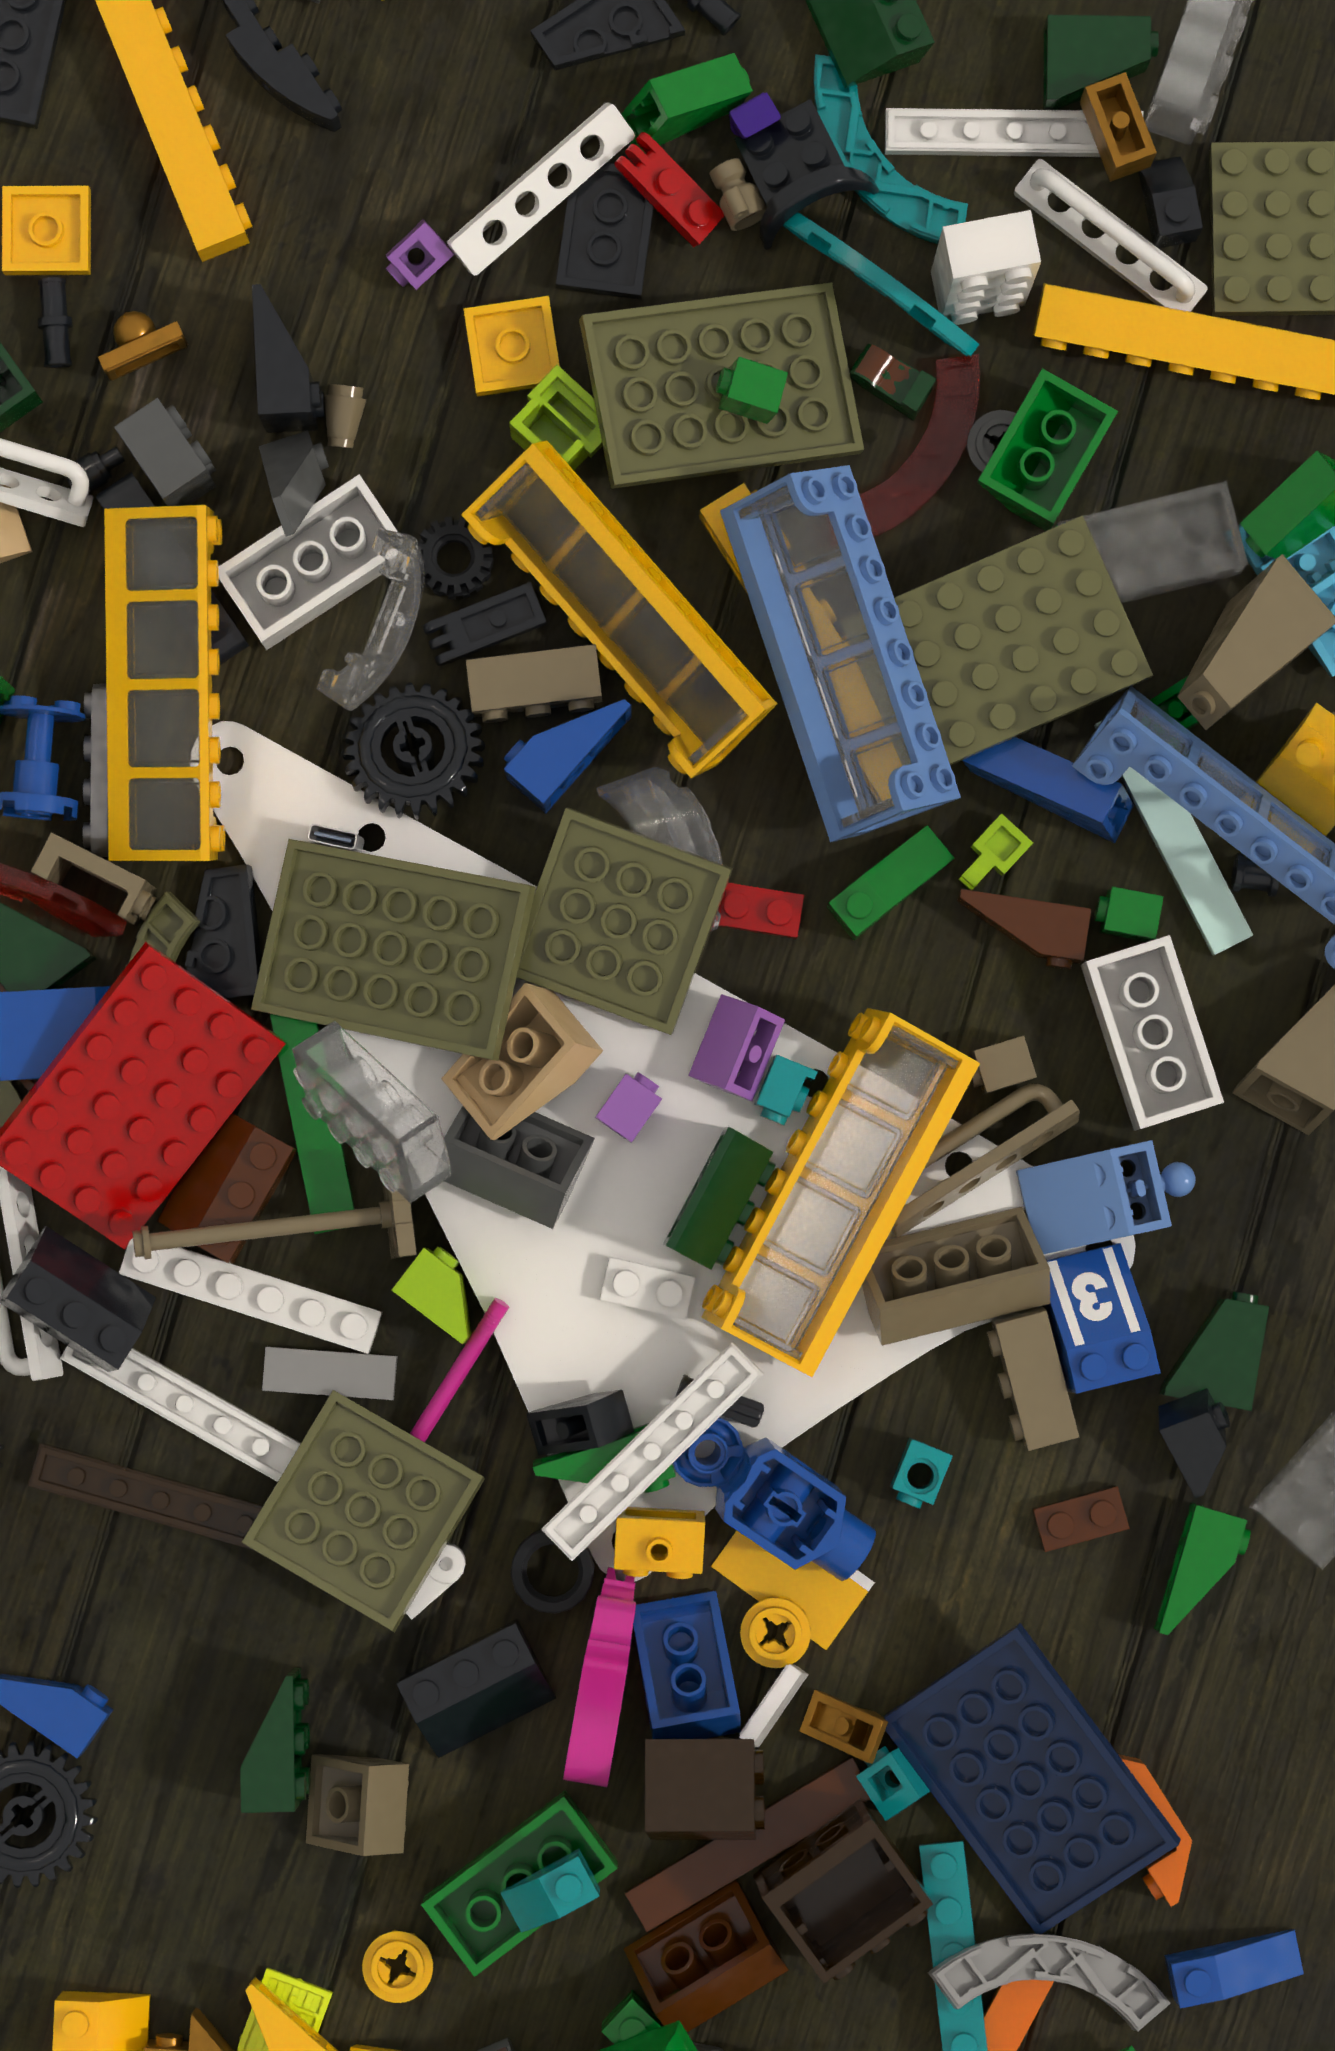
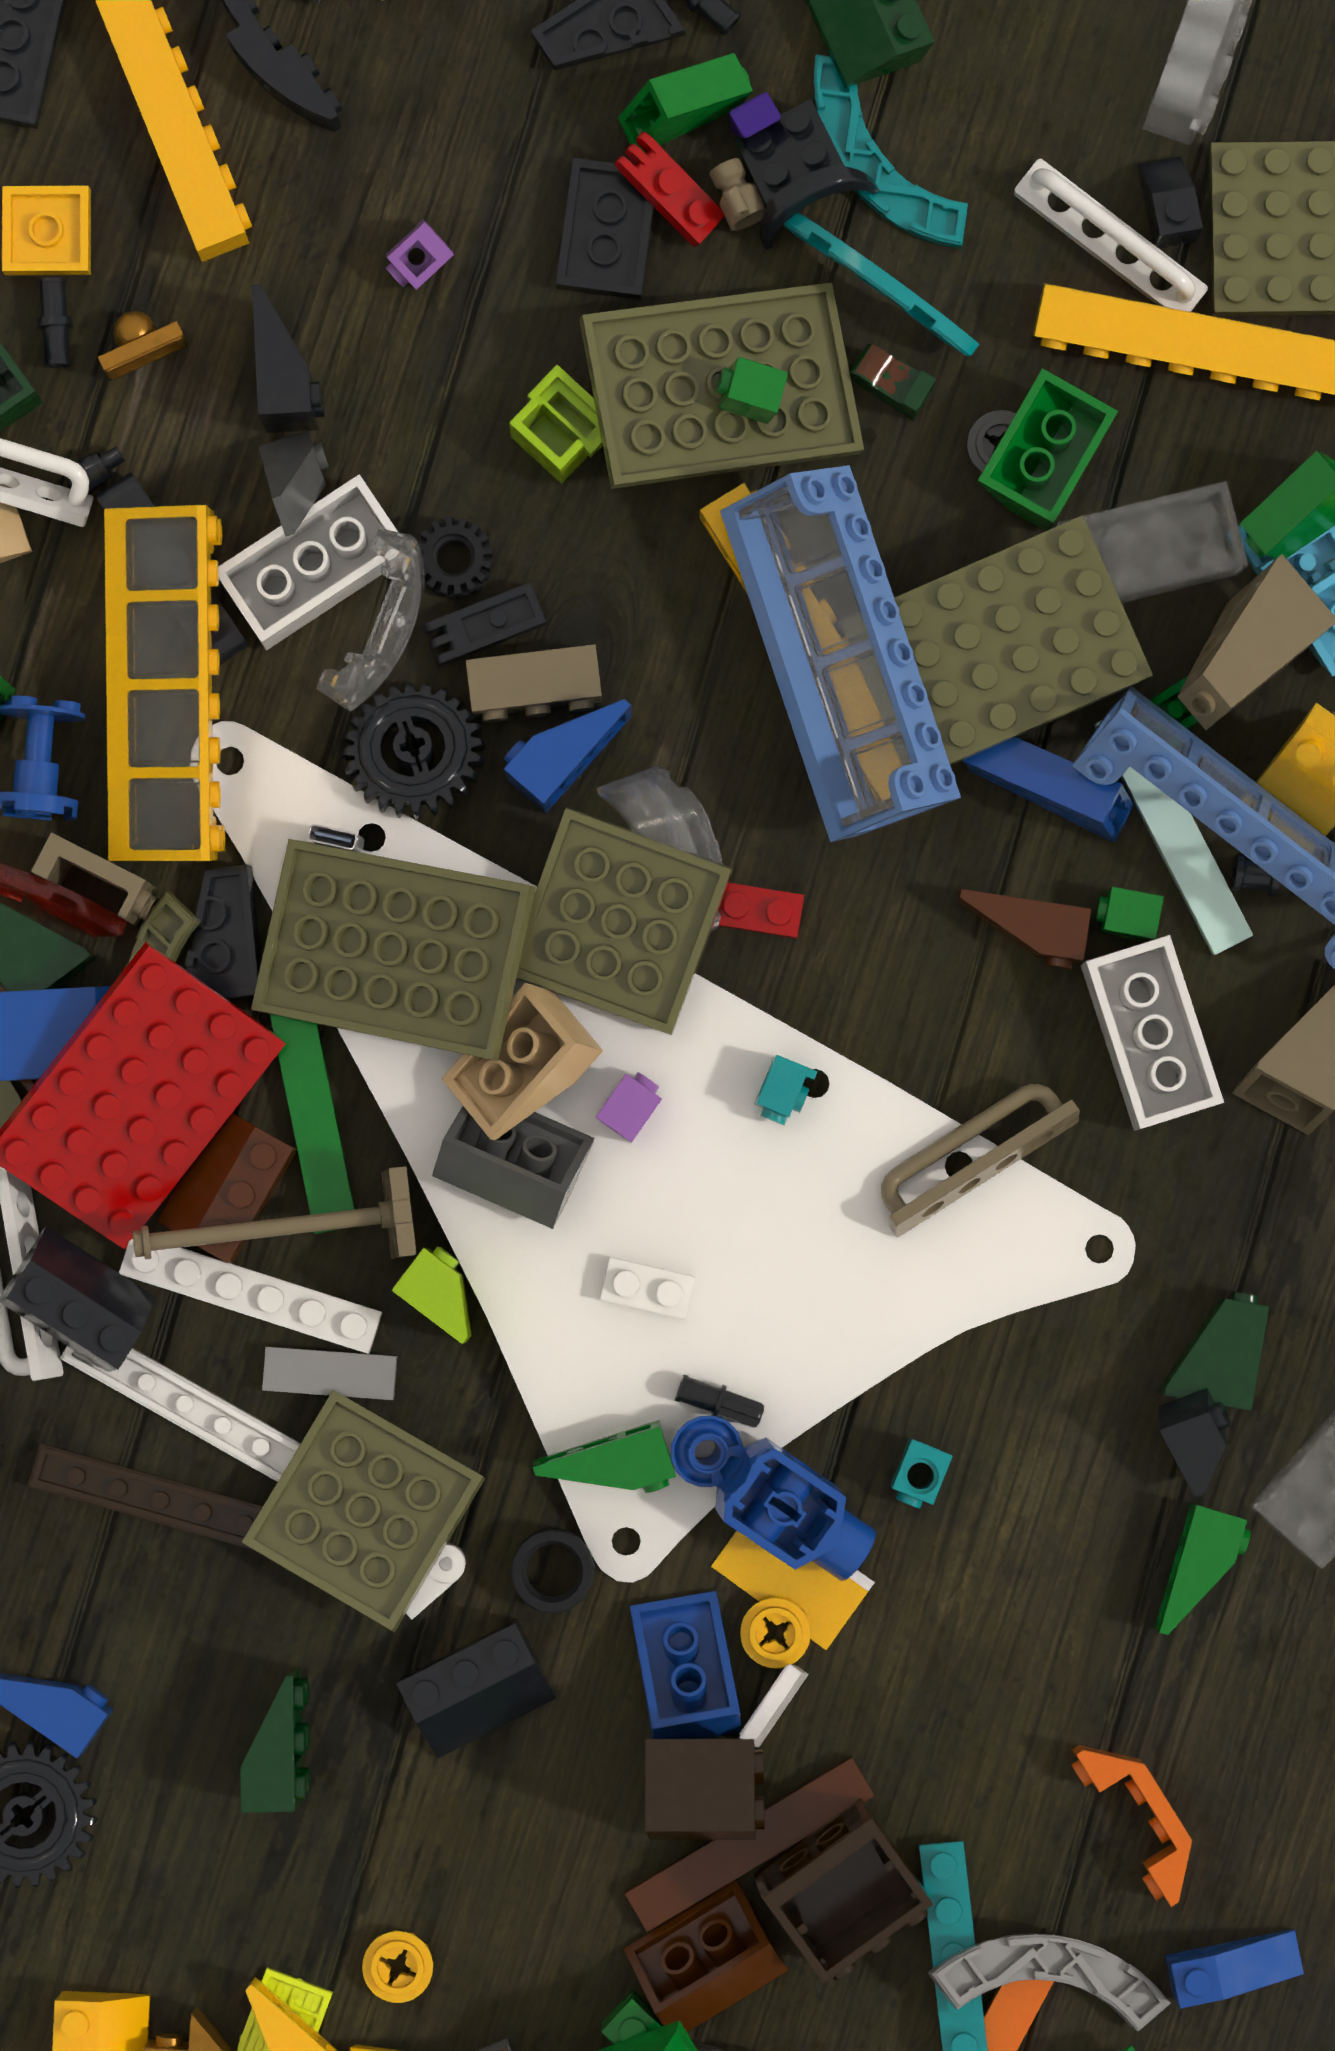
flat silver plate [83,684,108,857] -> none
dark grey brick [114,398,217,506] -> none
clear brick [292,1021,453,1204] -> none
dark tan slope [306,1754,409,1856] -> none
dark tan cone [324,384,367,448] -> none
dark pink piece [410,1298,509,1442] -> none
green brick [421,1790,618,1977] -> none
white piece [447,102,635,275] -> none
window [461,440,777,778] -> none
yellow plate [463,296,560,397] -> none
teal slope [500,1849,600,1933] -> none
black slope [526,1389,635,1456] -> none
white tile [541,1342,764,1561] -> none
dark pink animal [563,1567,636,1787] -> none
yellow brick [614,1507,705,1579] -> none
dark green slope [663,1127,776,1270] -> none
medium lavender brick [688,994,785,1101] -> none
window [701,1008,980,1377] -> none
pearl gold slope [799,1690,888,1764] -> none
clear red tile [826,354,980,549] -> none
green slope [826,825,955,941] -> none
teal brick [856,1746,930,1821] -> none
dark tan slope [862,1207,1050,1346] -> none
dark blue plate [883,1623,1181,1934] -> none
white tile [885,108,1143,157] -> none
white brick [931,210,1041,325] -> none
lime plate [958,813,1033,890] -> none
dark tan brick [970,1036,1037,1095] -> none
dark tan brick [986,1306,1079,1451] -> none
medium blue slope [1016,1140,1196,1254] -> none
reddish brown plate [1032,1486,1130,1552] -> none
dark green slope [1043,15,1159,110] -> none
blue slope [1045,1243,1161,1394] -> none
pearl gold brick [1080,72,1157,182] -> none

